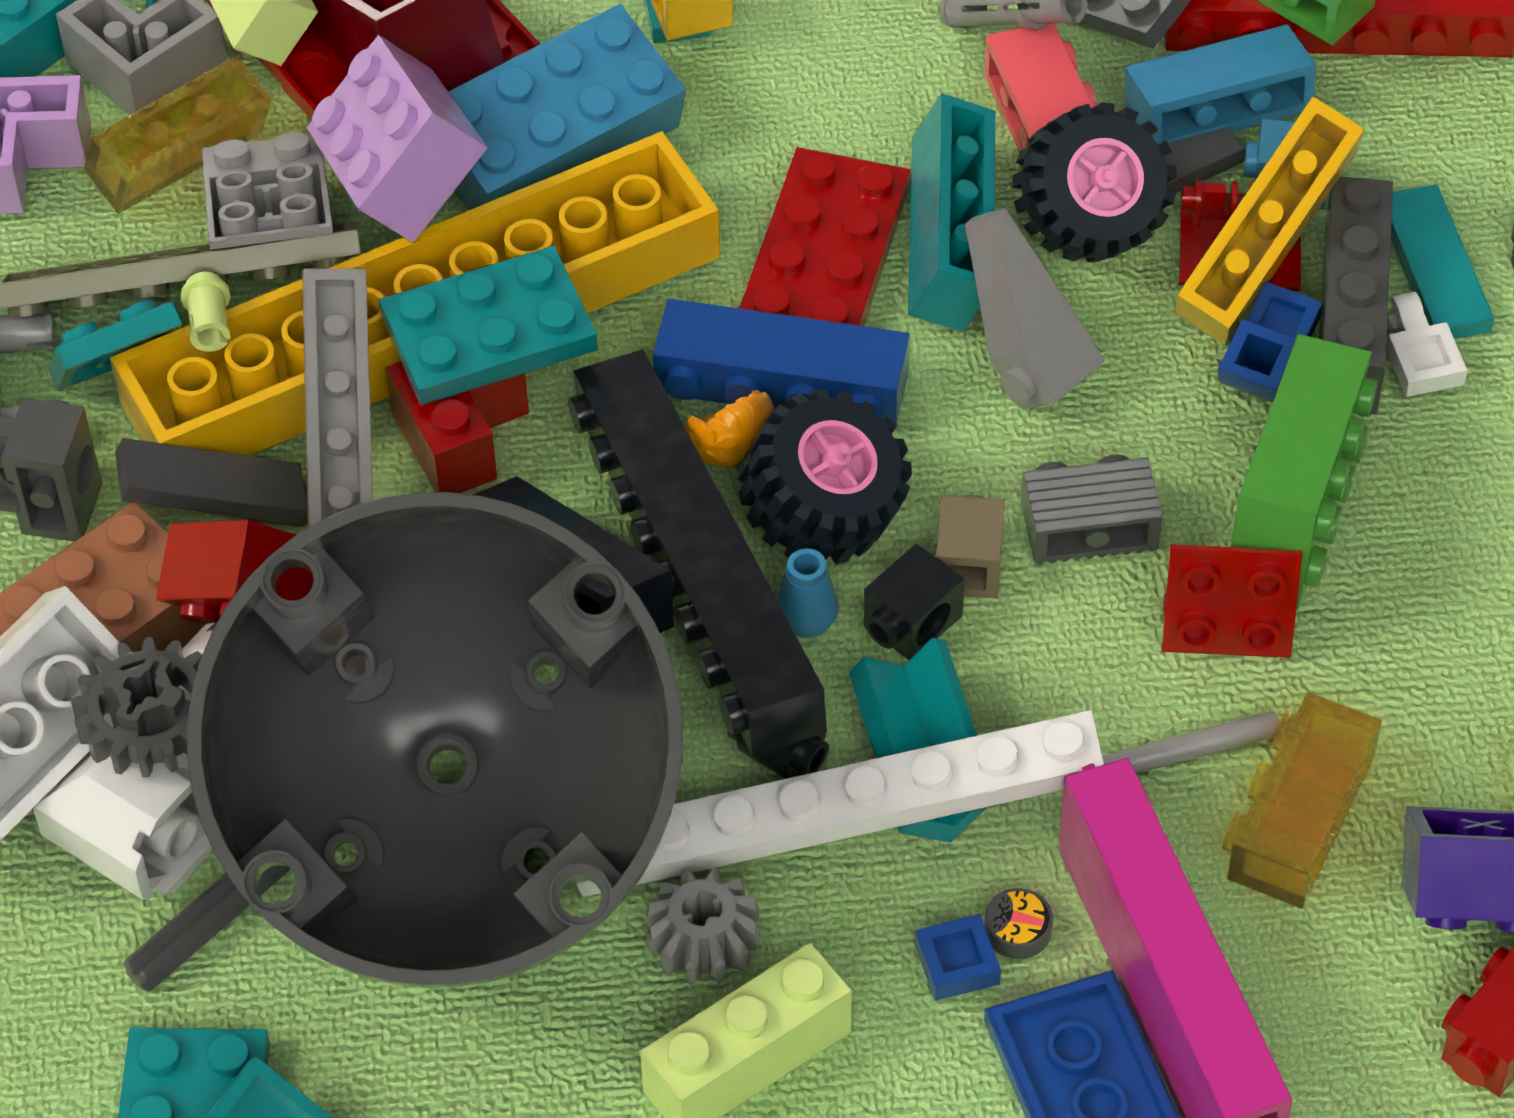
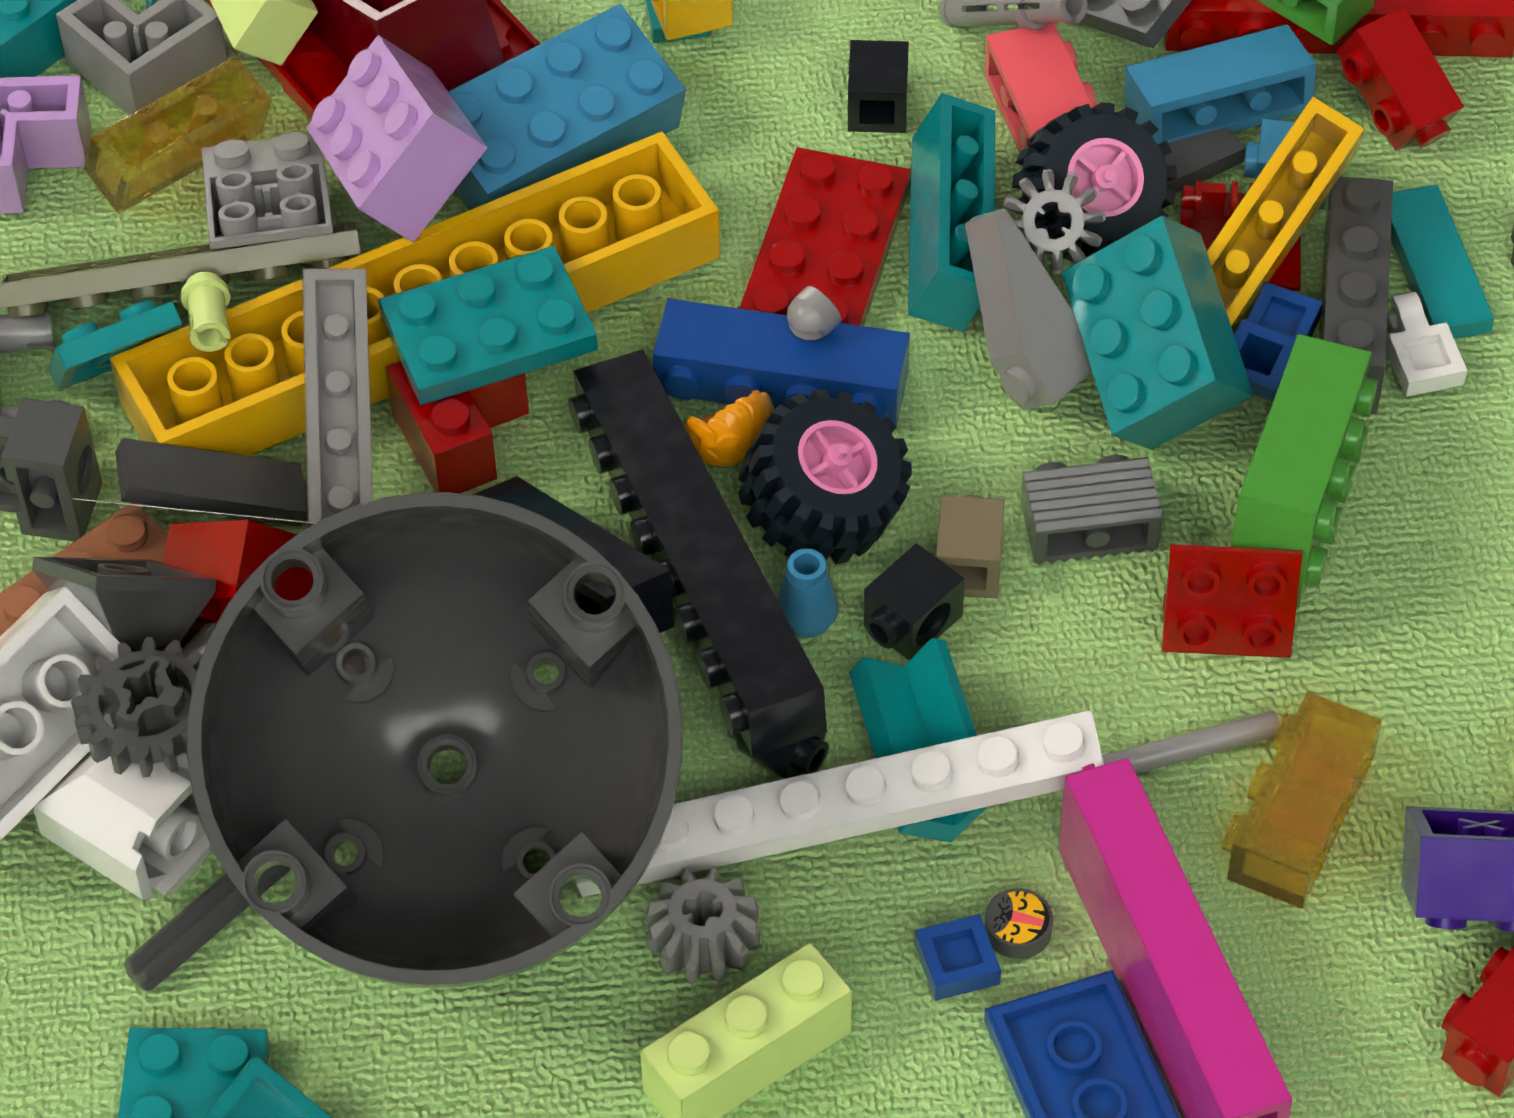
none -> dark grey slope [32,557,216,652]
none -> white sticker [72,498,316,524]
none -> light grey hinge [787,286,842,341]
none -> black brick [848,40,909,133]
none -> light grey gear [1004,169,1106,275]
none -> teal brick [1062,215,1254,450]
none -> red brick [1336,6,1464,151]

